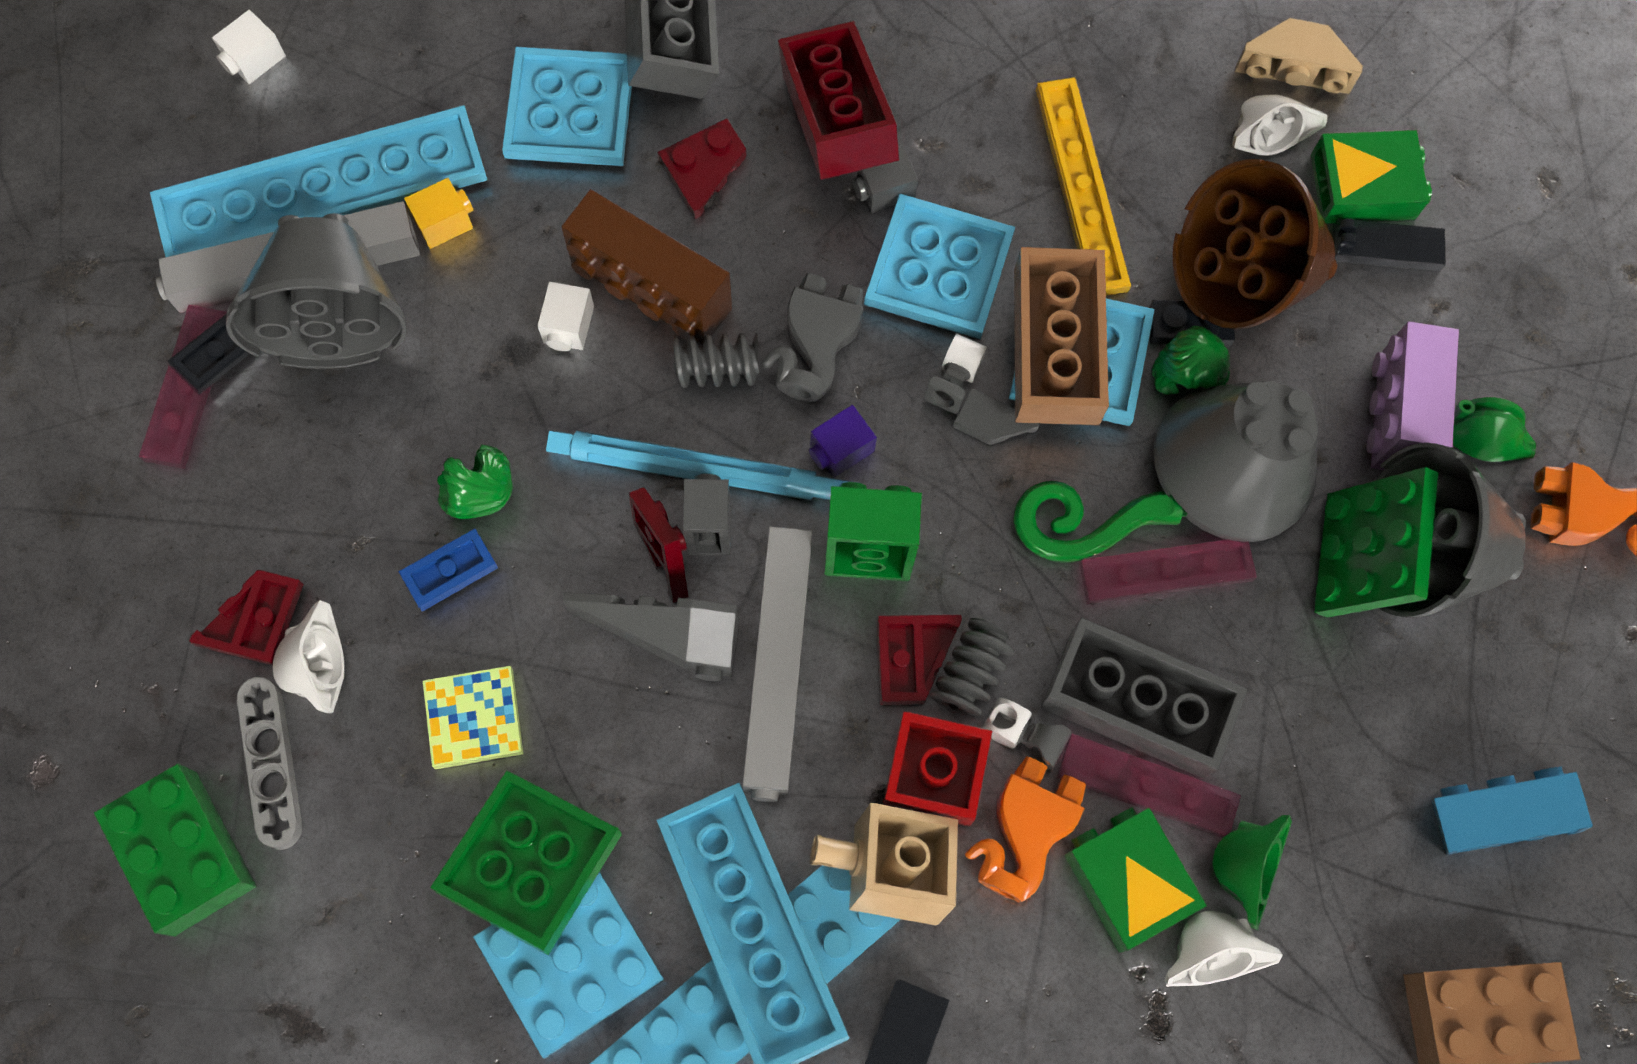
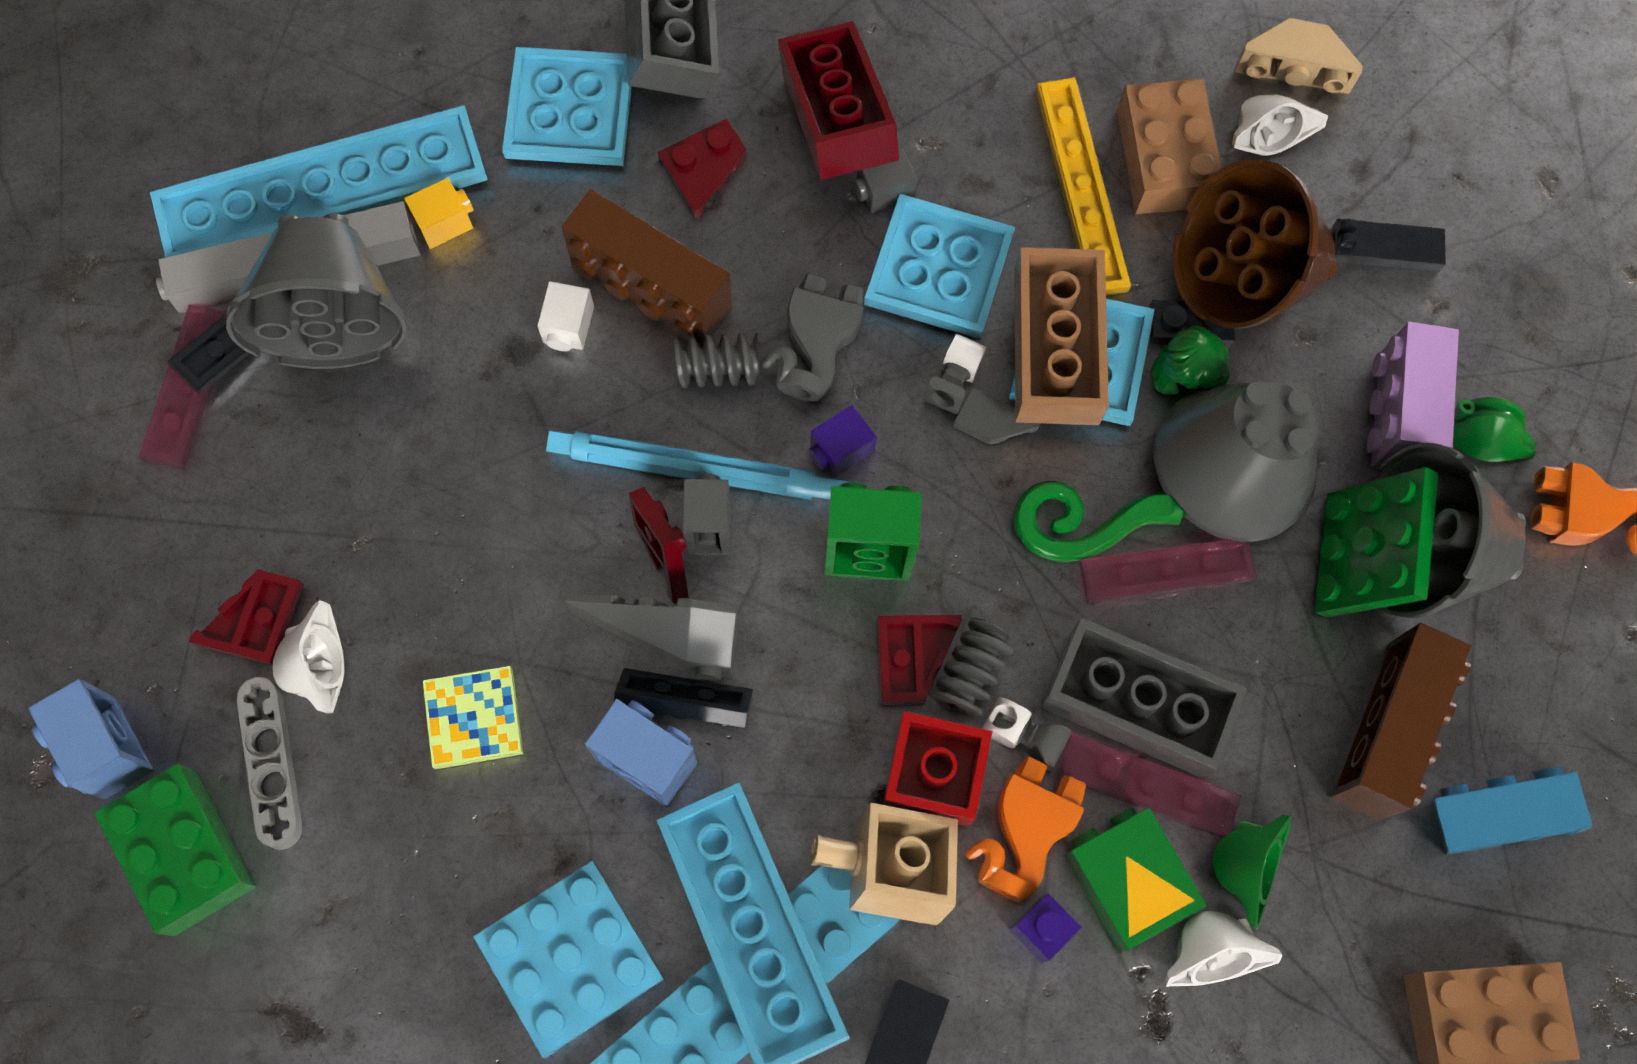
white brick [212,9,286,84] -> none
blue plate [398,528,498,612] -> none
green plate [430,770,622,955] -> none
green hair [437,444,513,519] -> none
light grey brick [743,527,813,802] -> none
green brick [1310,130,1432,224] -> none
none -> medium blue brick [28,679,154,800]
none -> medium blue brick [585,699,698,808]
none -> black plate [614,668,753,728]
none -> dark purple brick [1009,893,1082,963]
none -> medium nougat brick [1117,79,1221,214]
none -> reddish brown brick [1330,622,1472,821]

